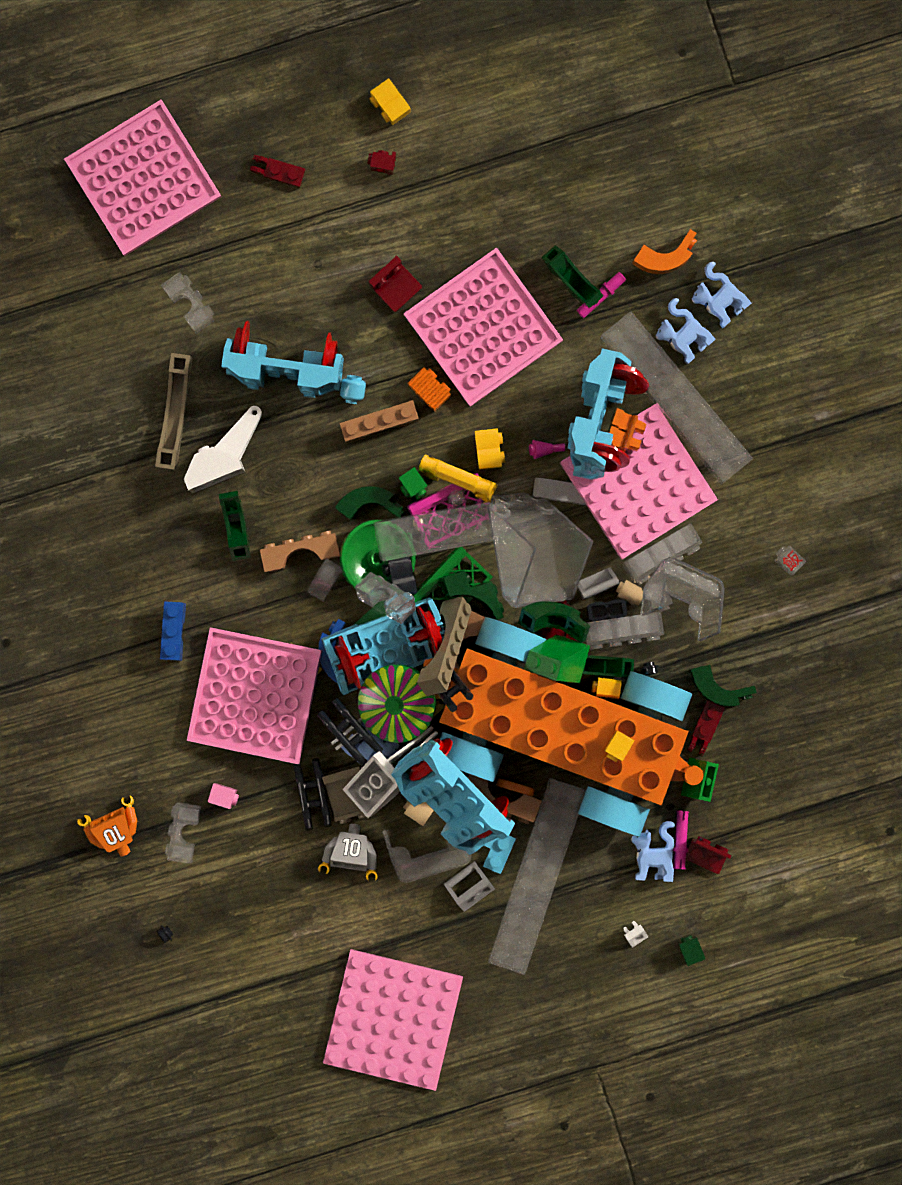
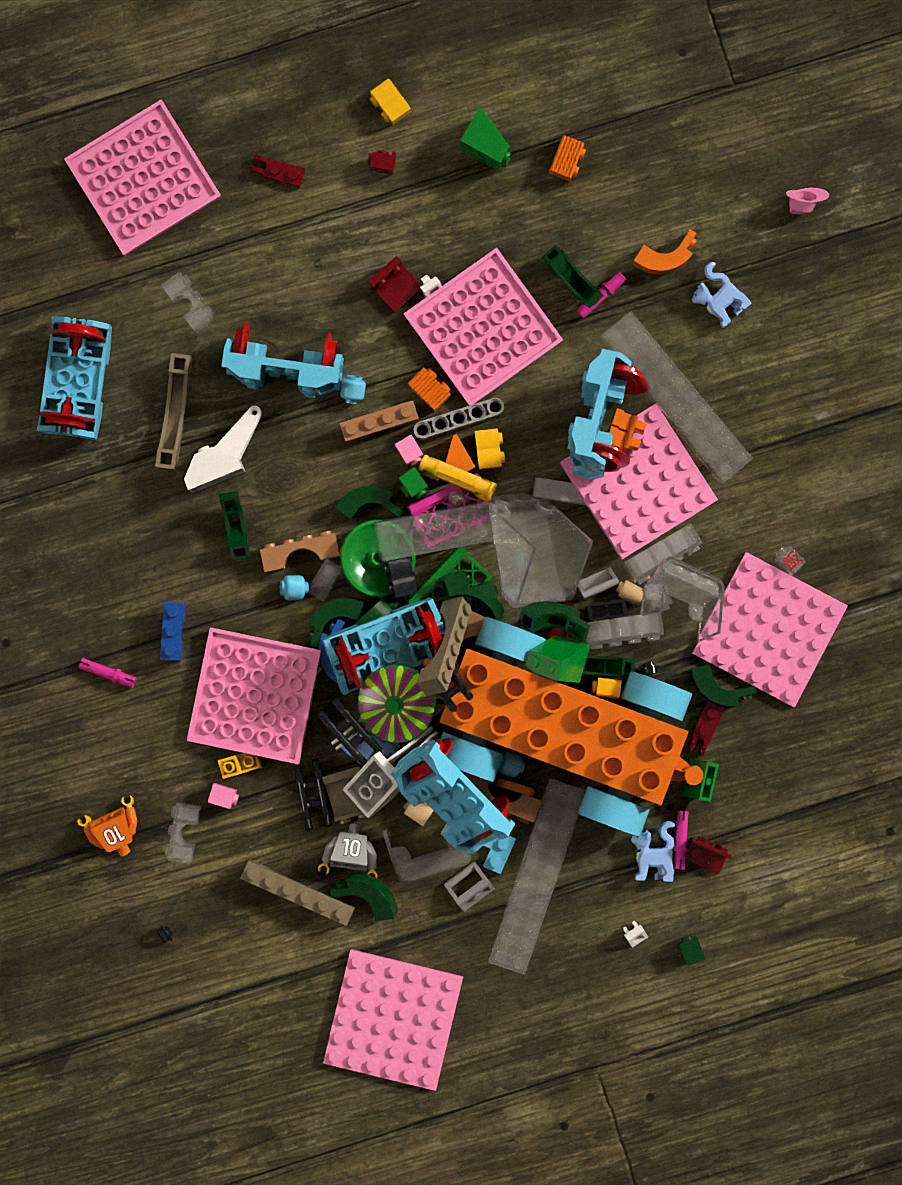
clear arch [355,572,416,624] -> none
dark pink cone [529,440,565,459] -> none
yellow brick [604,730,635,762] -> none
light blue animal [656,298,715,364] -> none
none -> medium azure piece [37,317,112,440]
none -> dark pink pin [79,658,137,689]
none -> yellow slope [218,753,262,779]
none -> dark tan arch [240,860,355,926]
none -> medium azure head [280,575,309,600]
none -> dark green arch [308,598,364,648]
none -> dark green arch [330,873,398,921]
none -> bright pink brick [395,435,423,466]
none -> light grey beam [414,398,504,440]
none -> white tile [420,275,442,297]
none -> orange slope [446,434,475,472]
none -> green slope [460,108,511,172]
none -> medium azure head [498,750,525,778]
none -> orange brick [549,135,586,182]
none -> bright pink plate [692,552,848,707]
none -> bright pink piece [786,188,829,214]

